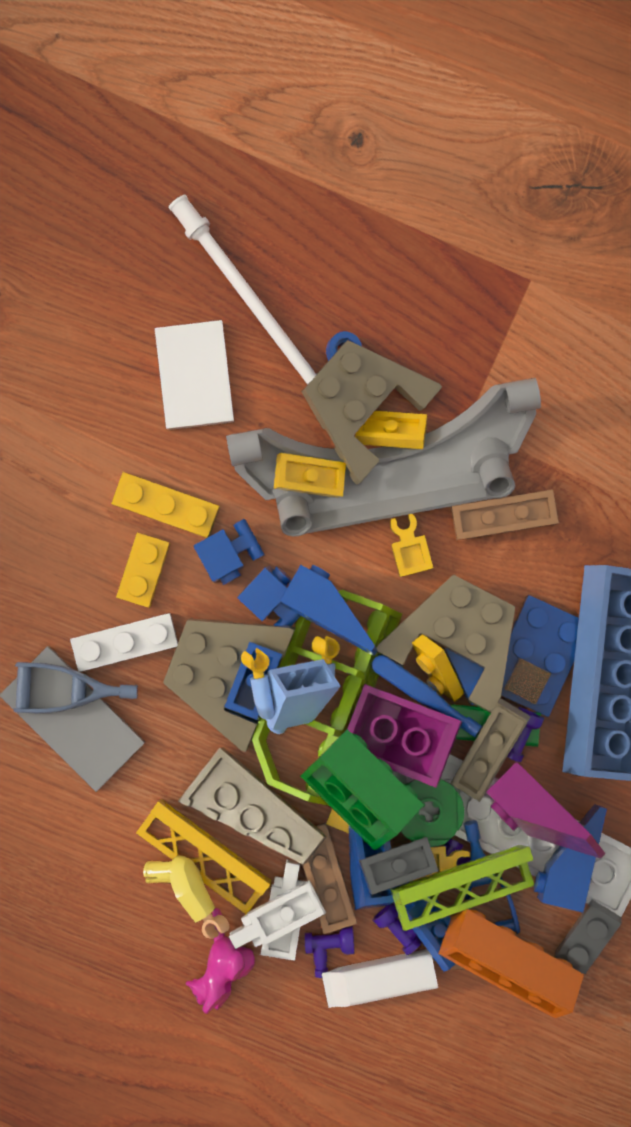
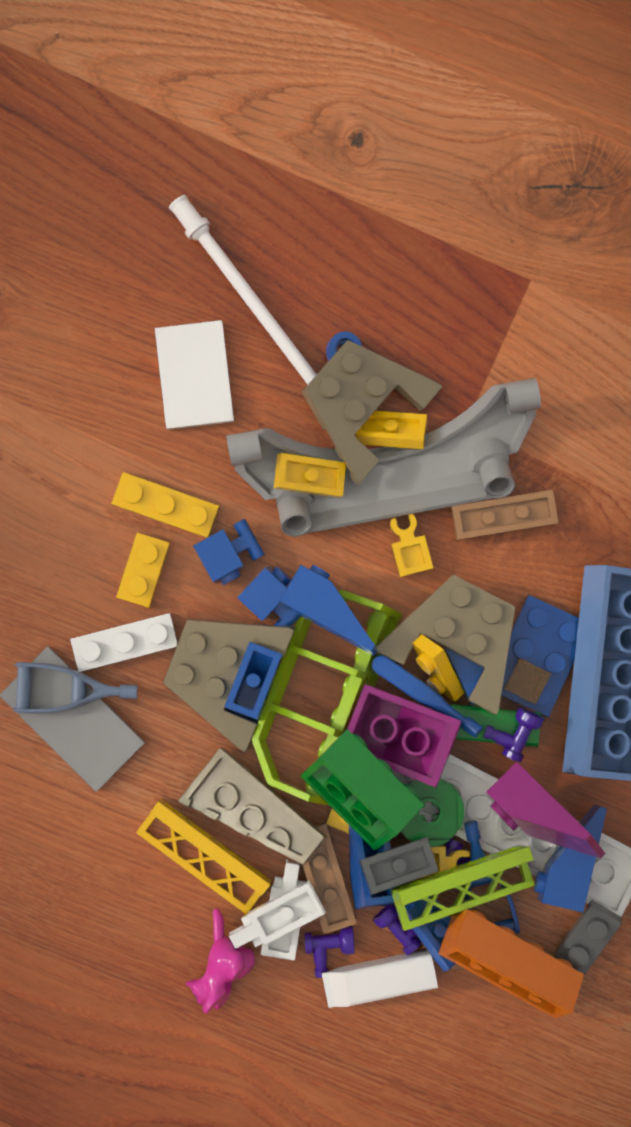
light yellow arm [143,856,229,939] -> none
light blue torso [241,636,340,734] -> none
dark tan tile [450,698,531,802] -> none

